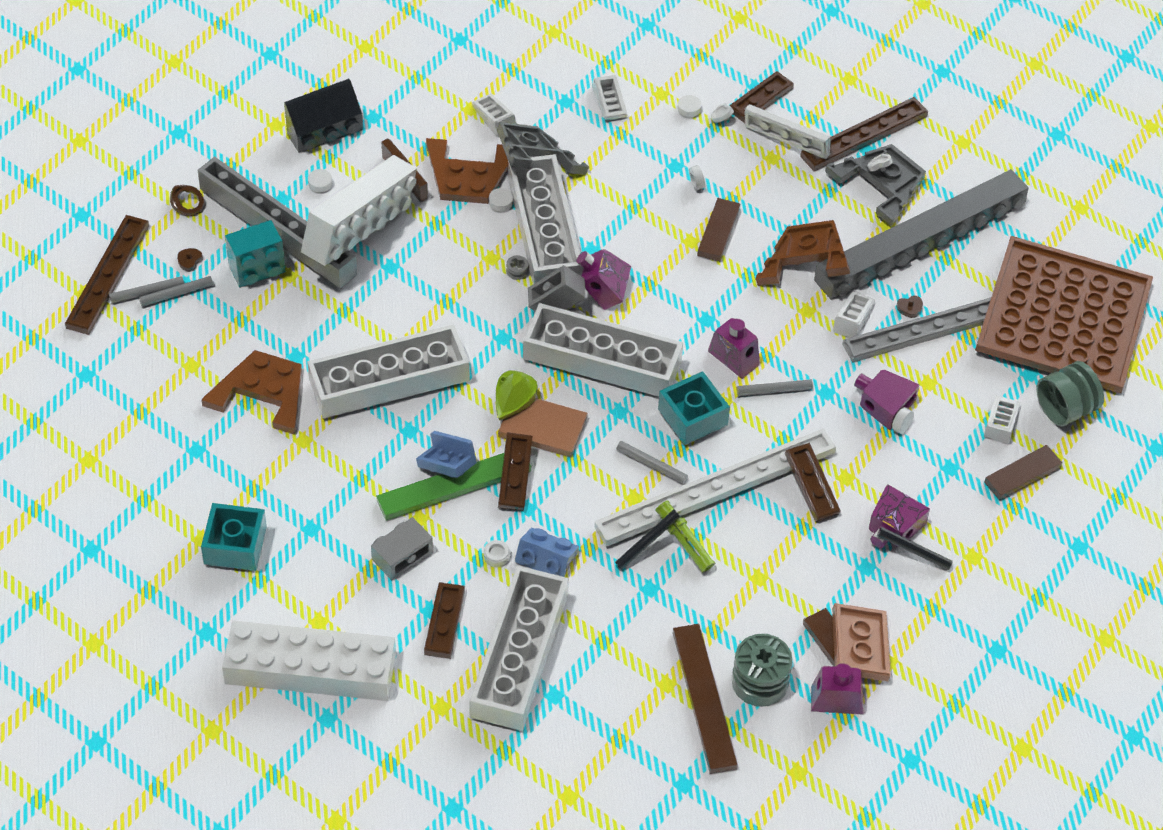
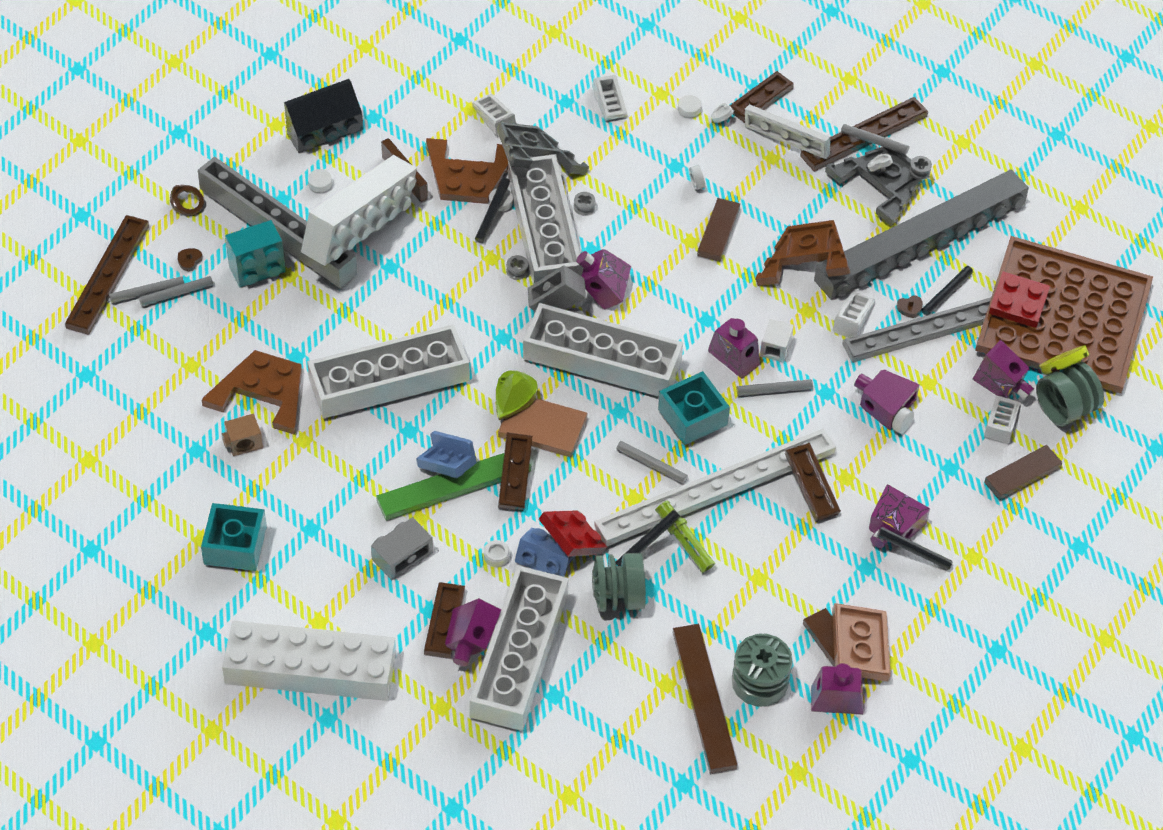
none -> medium nougat brick [221,413,263,457]
none -> magenta torso [445,598,501,667]
none -> black bar [475,177,511,243]
none -> red plate [538,510,607,557]
none -> light grey bush [574,192,595,216]
none -> sand green wheel [592,553,646,612]
none -> white brick [760,319,794,363]
none -> light grey bar [841,124,910,155]
none -> light grey bush [909,156,932,180]
none -> black bar [921,266,973,316]
none -> magenta torso [972,340,1035,400]
none -> plate [989,271,1050,328]
none -> neon yellow tile [1039,346,1089,375]

